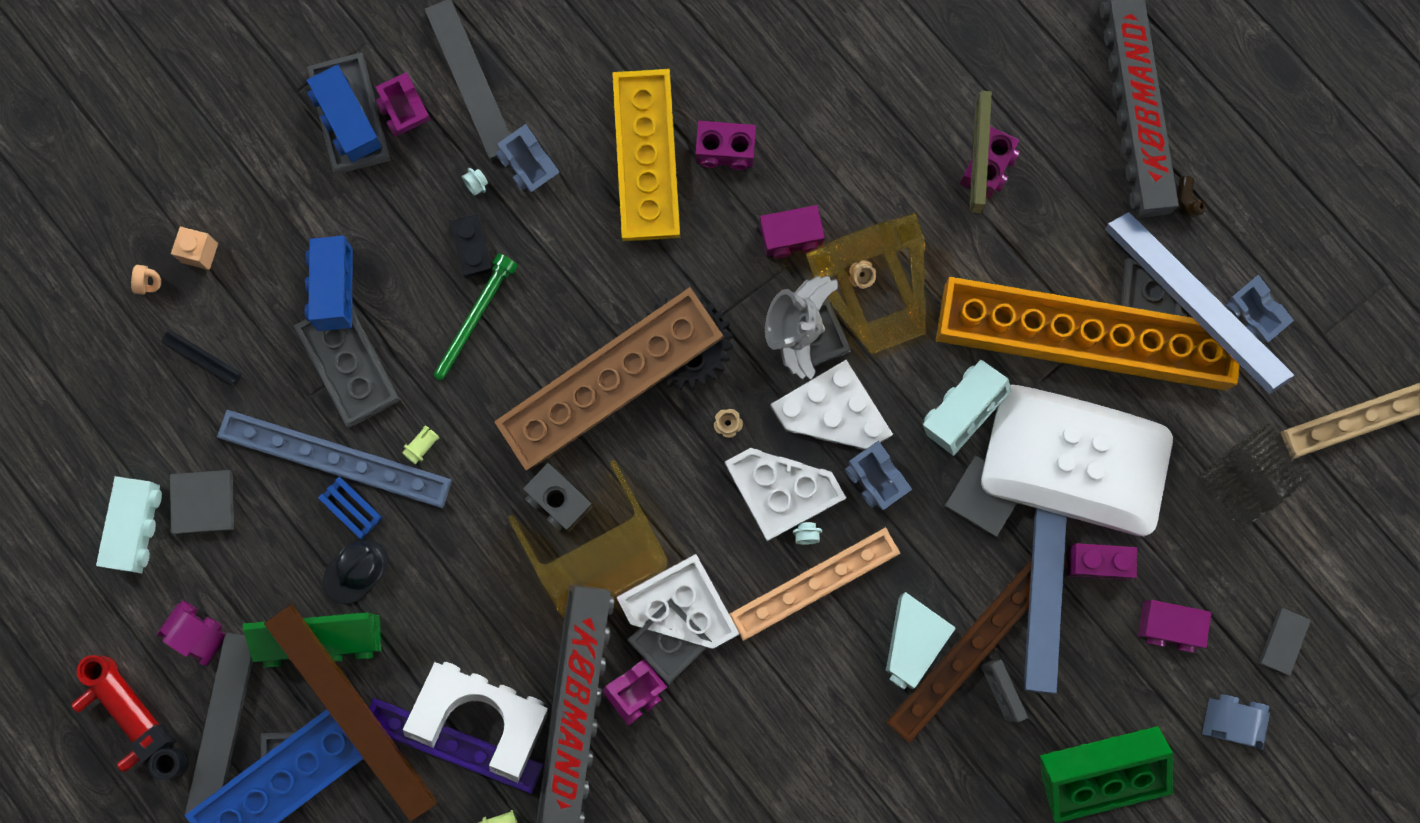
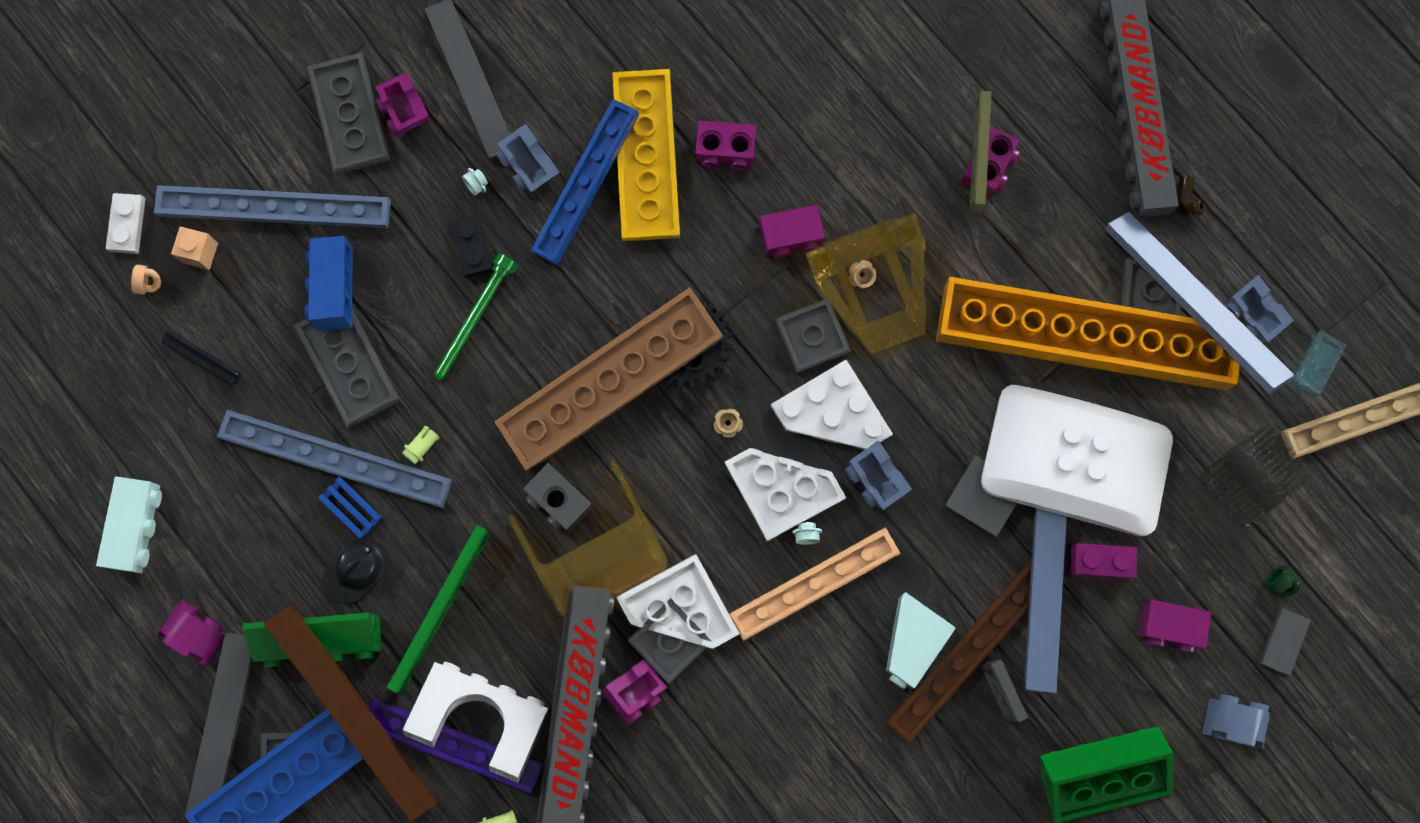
red piece [71,655,189,780] -> none
dark grey tile [170,470,234,535] -> none
blue brick [307,64,383,162] -> none
light grey helmet [765,276,838,380] -> none
light aqua brick [923,360,1011,456] -> none
none -> white plate [106,193,146,254]
none -> sand blue plate [154,185,391,228]
none -> green tile [387,525,490,693]
none -> blue tile [530,99,639,266]
none -> dark green tile [1265,566,1301,597]
none -> clear light blue plate [1290,330,1346,397]

